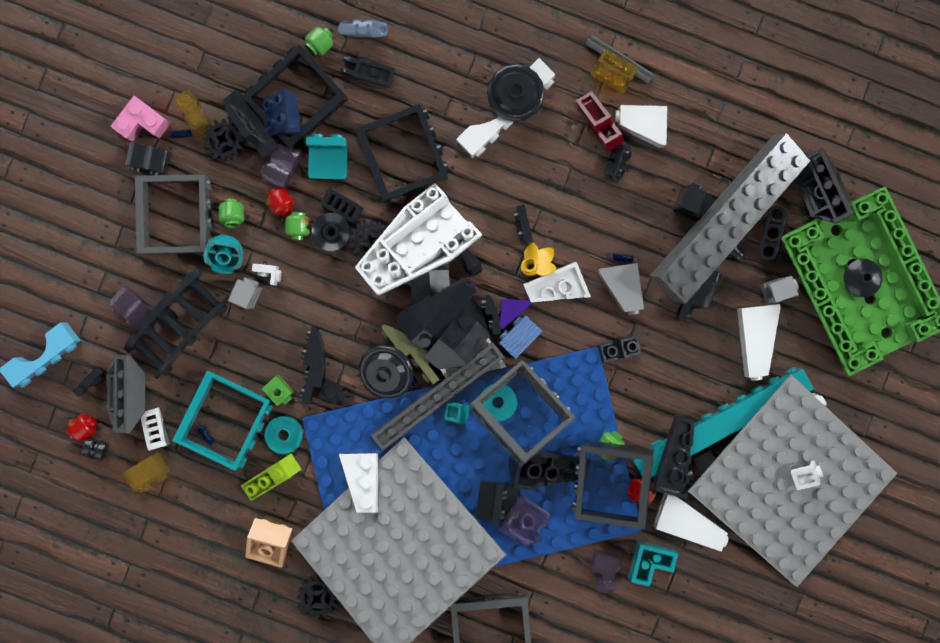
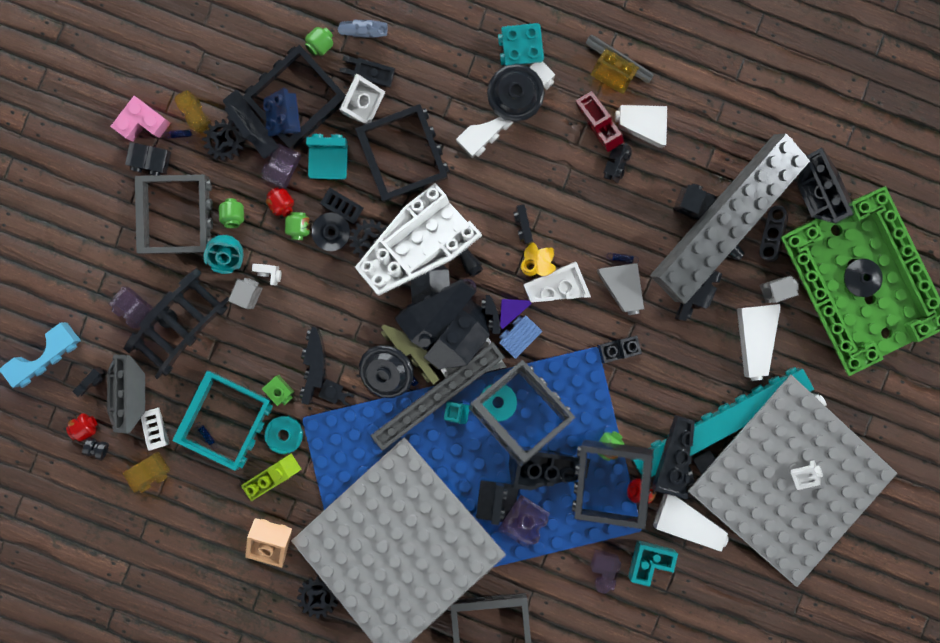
white wing [339,453,378,513] -> none
none -> white slope [340,74,385,125]
none -> teal bracket [498,23,544,66]

